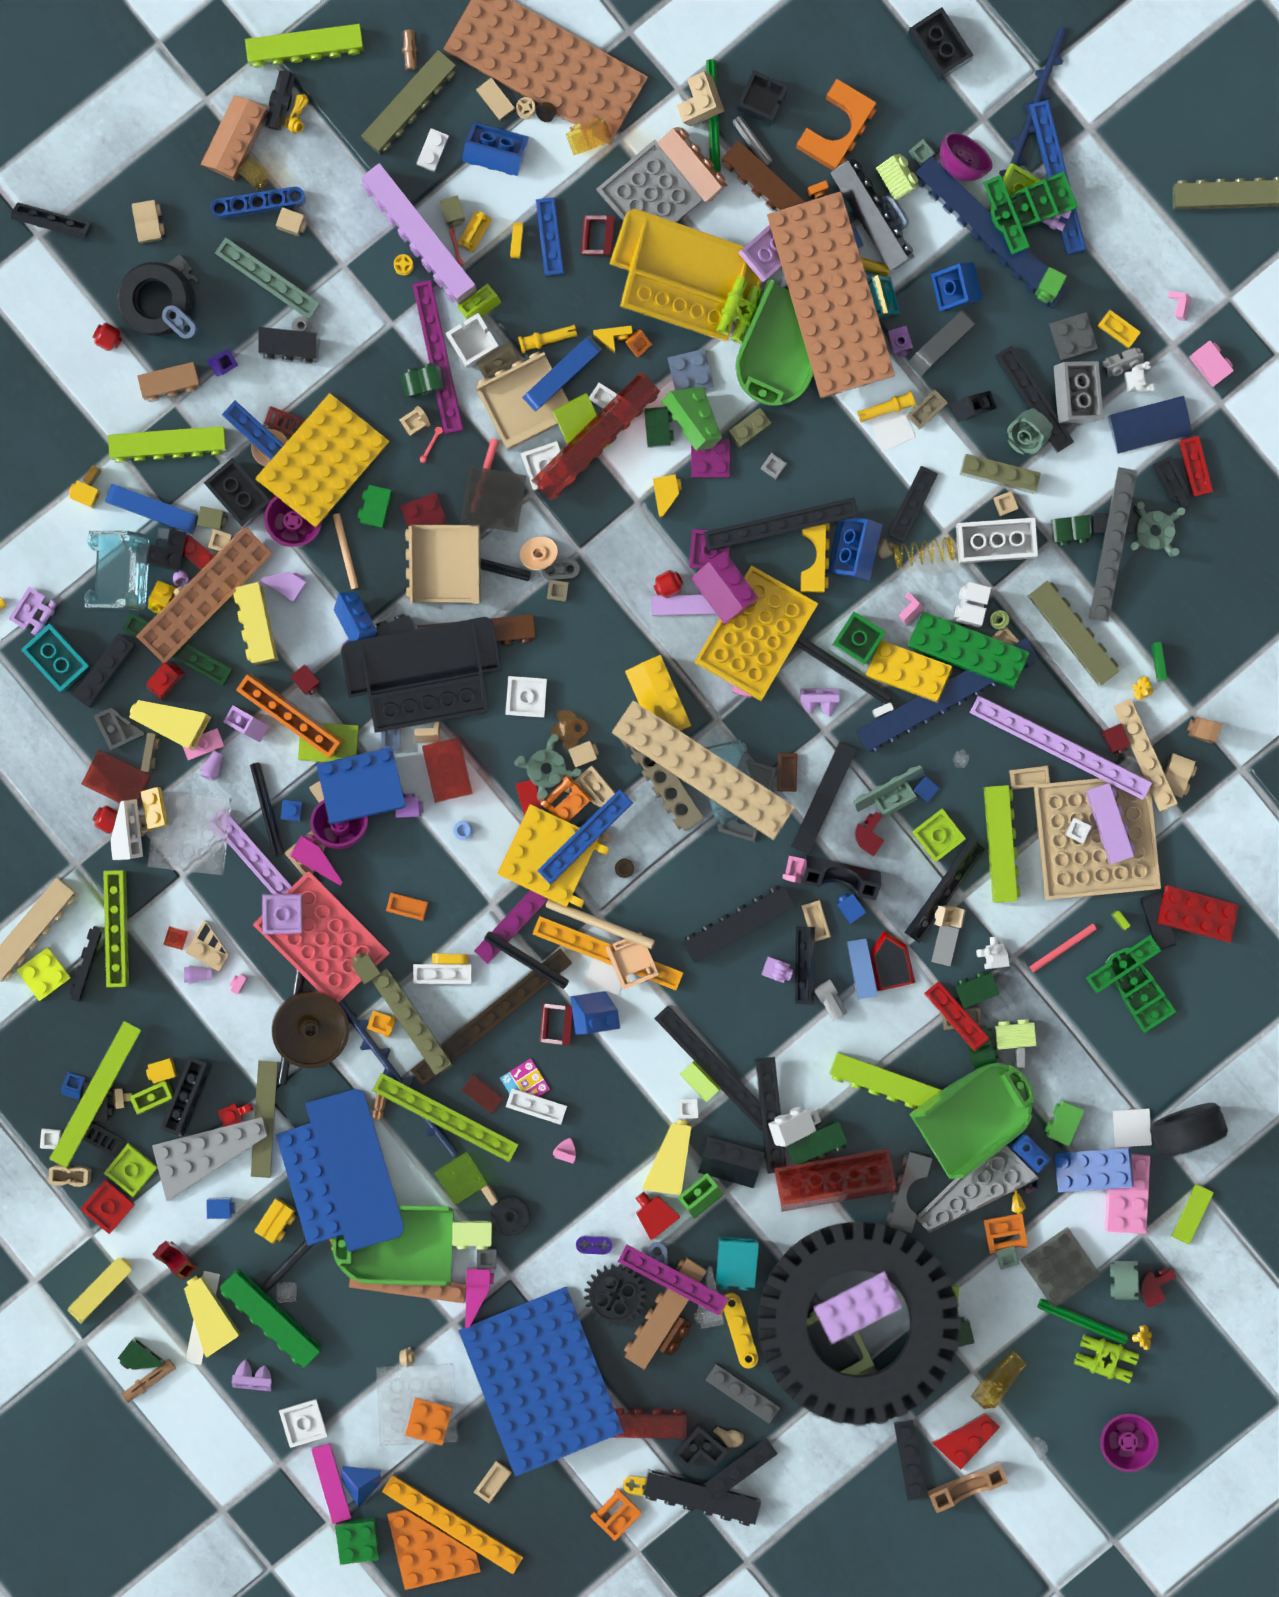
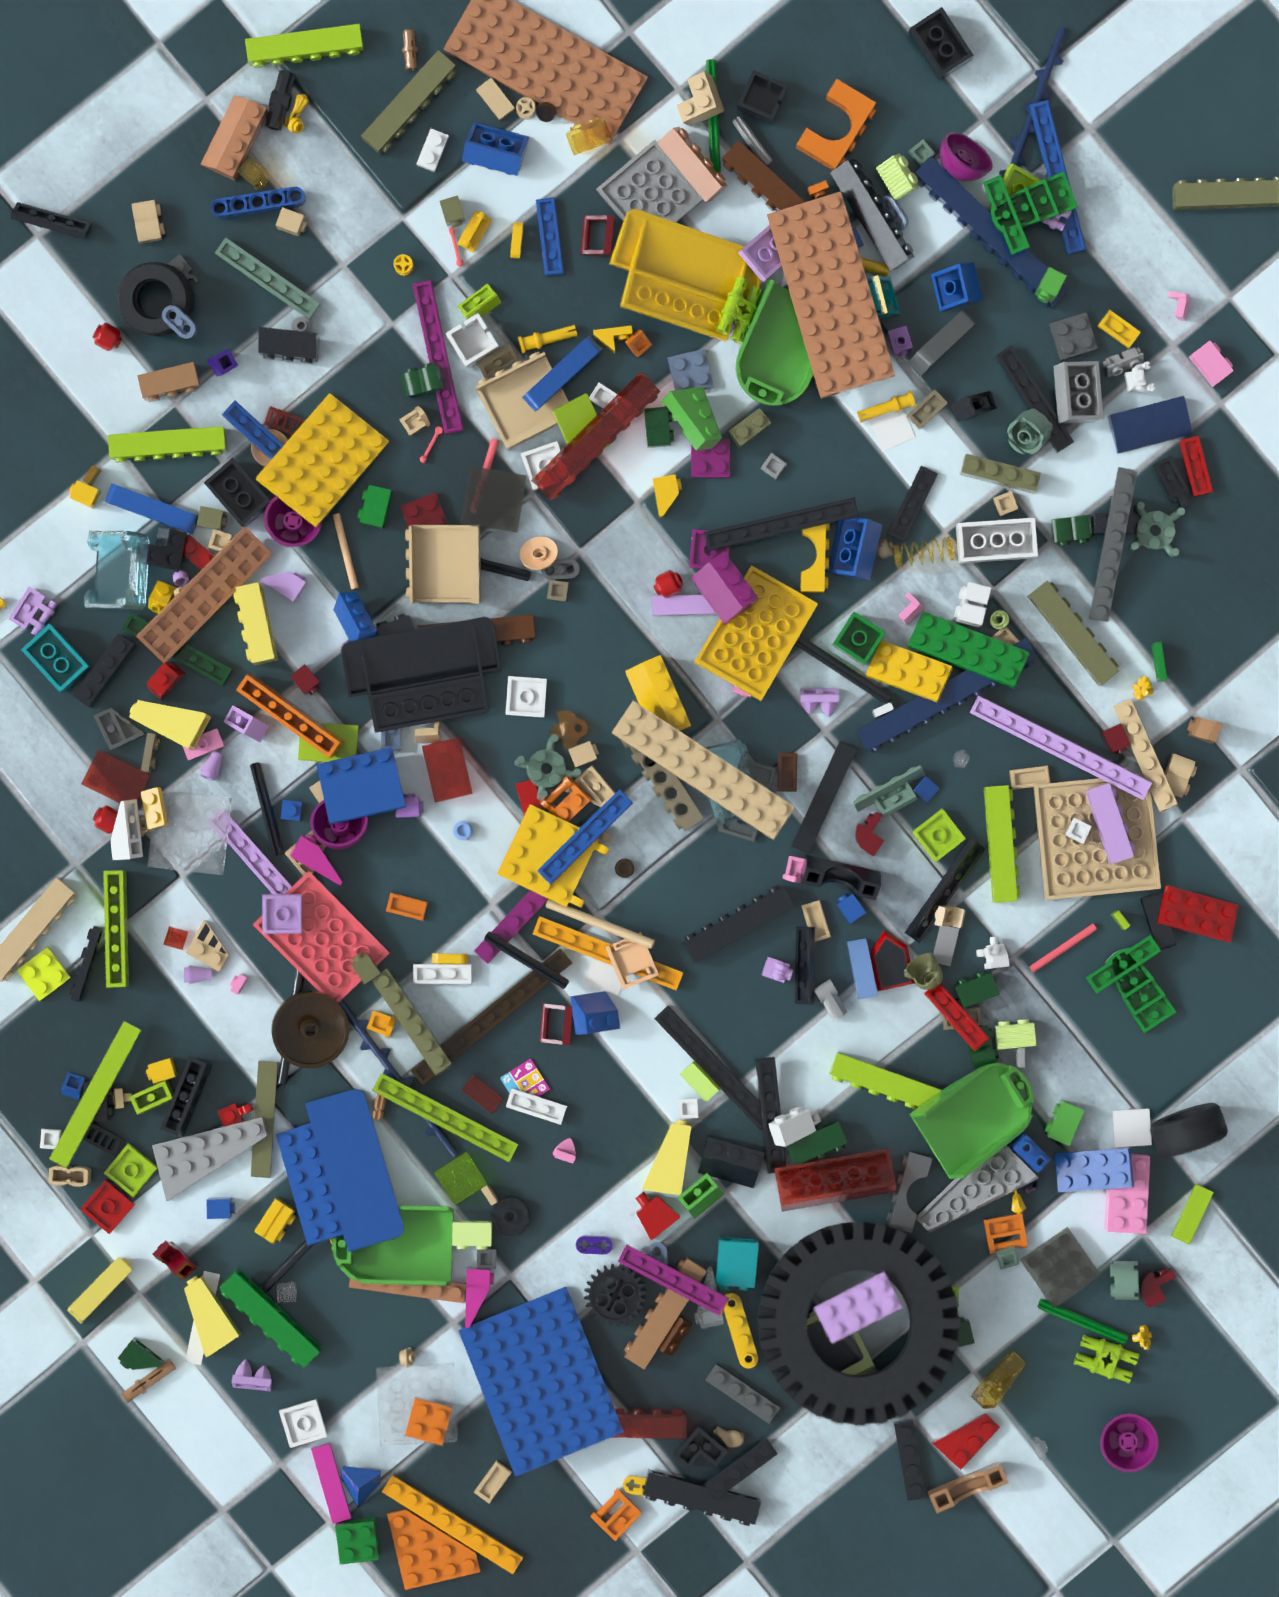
lavender brick [361,163,477,305] -> none
none -> olive hair [904,952,943,990]

